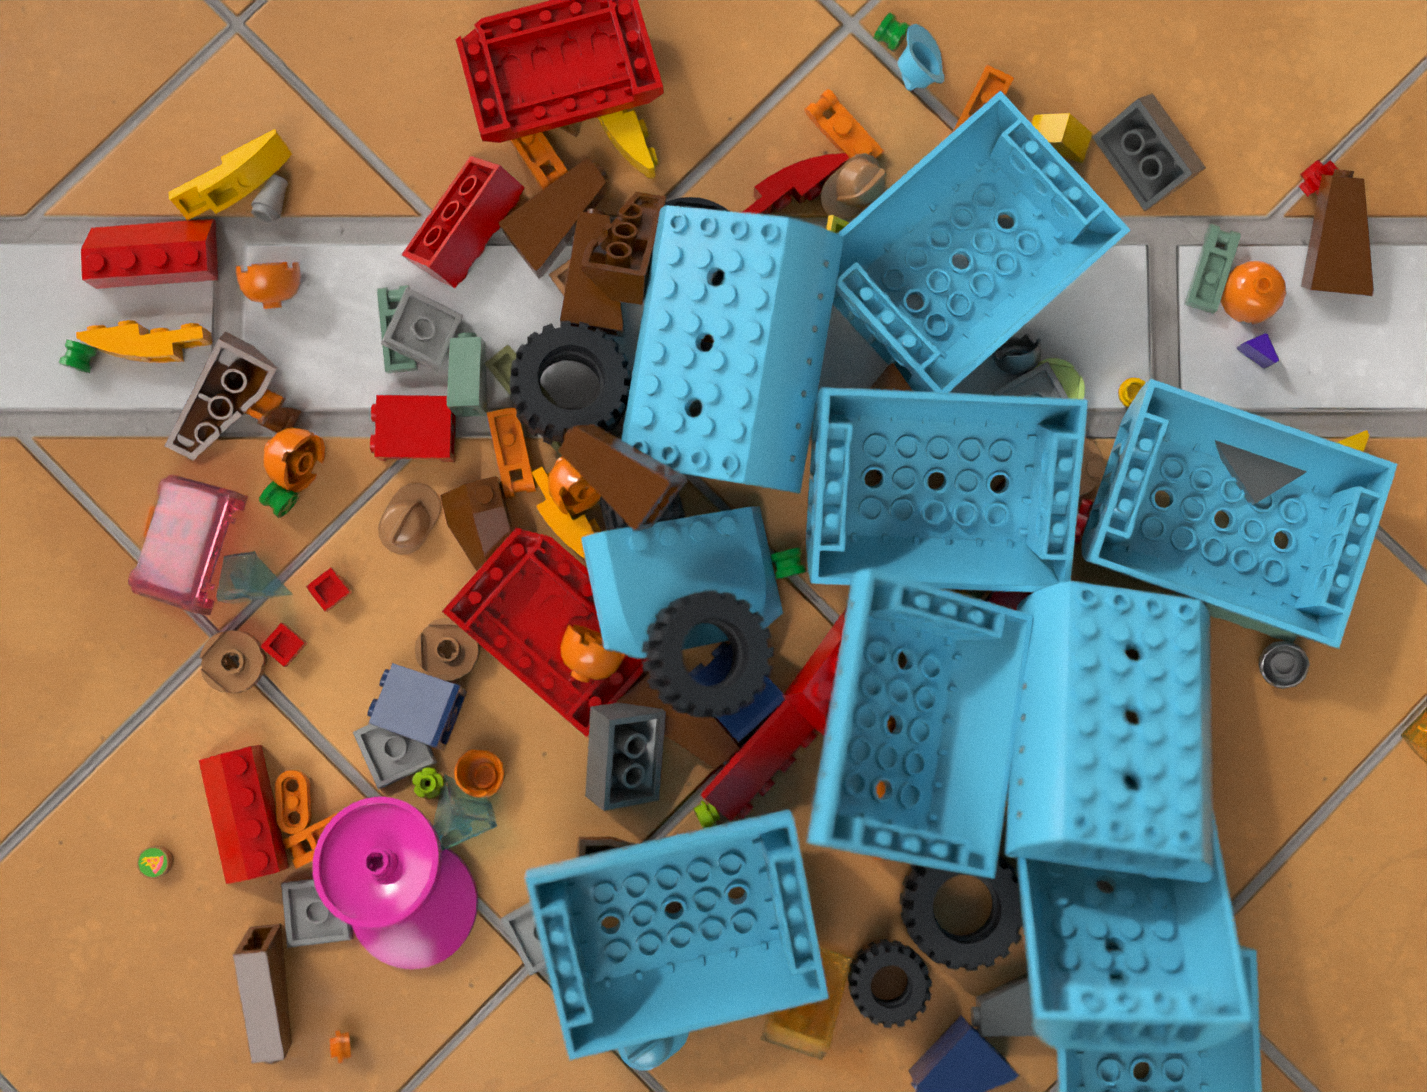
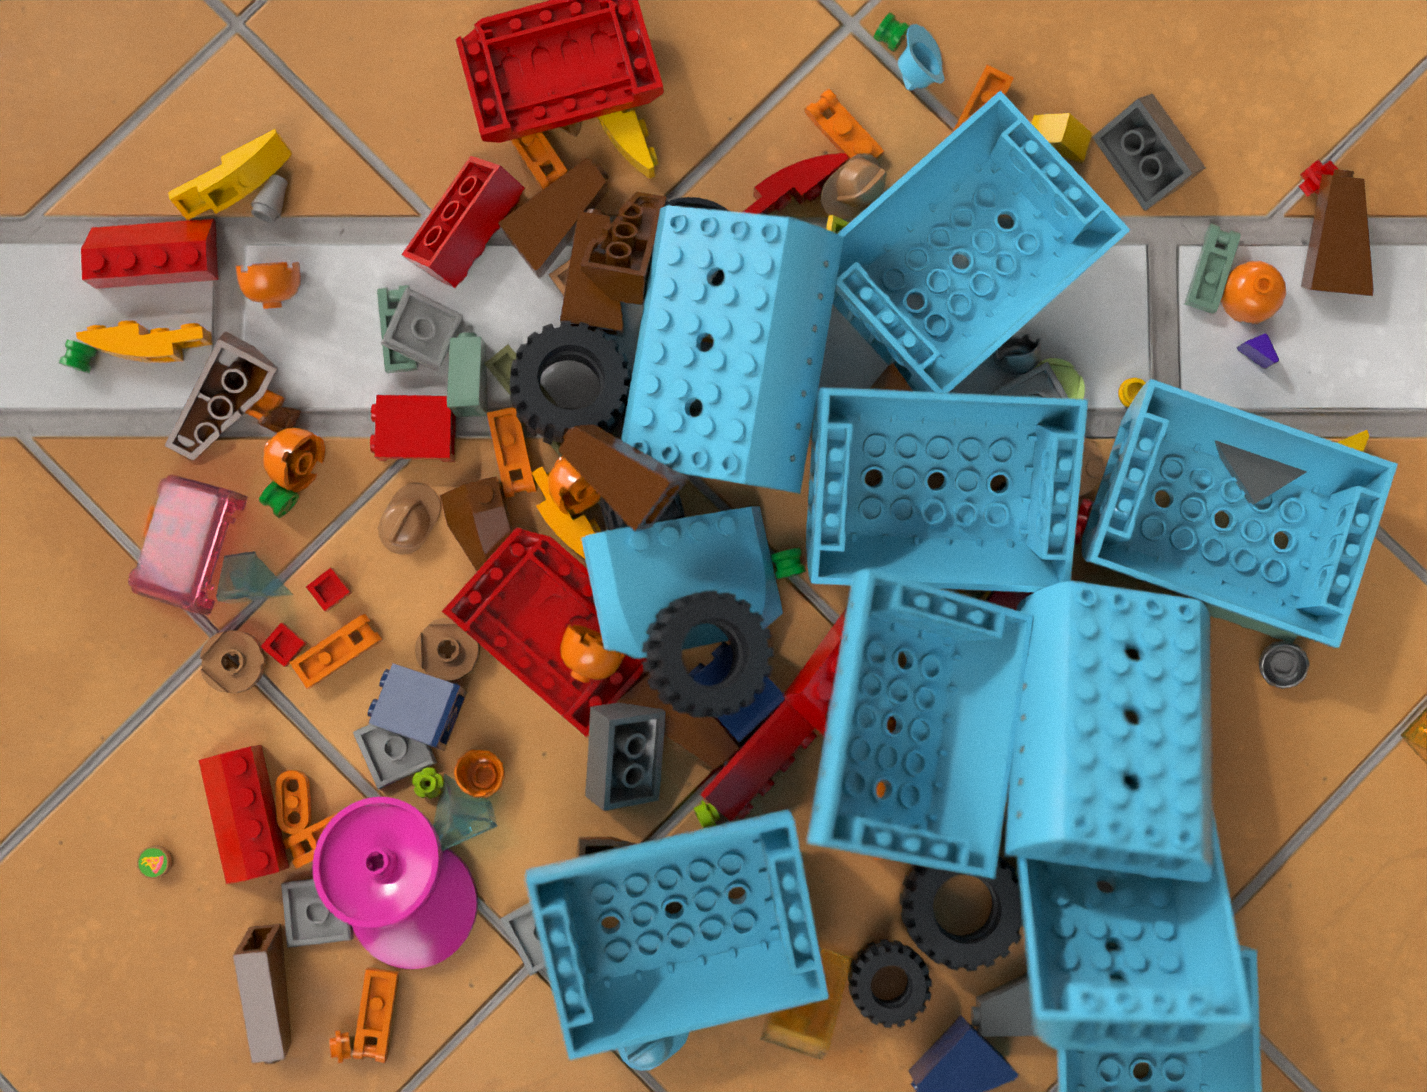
none -> orange plate [290,614,383,689]
none -> orange plate [353,967,400,1063]

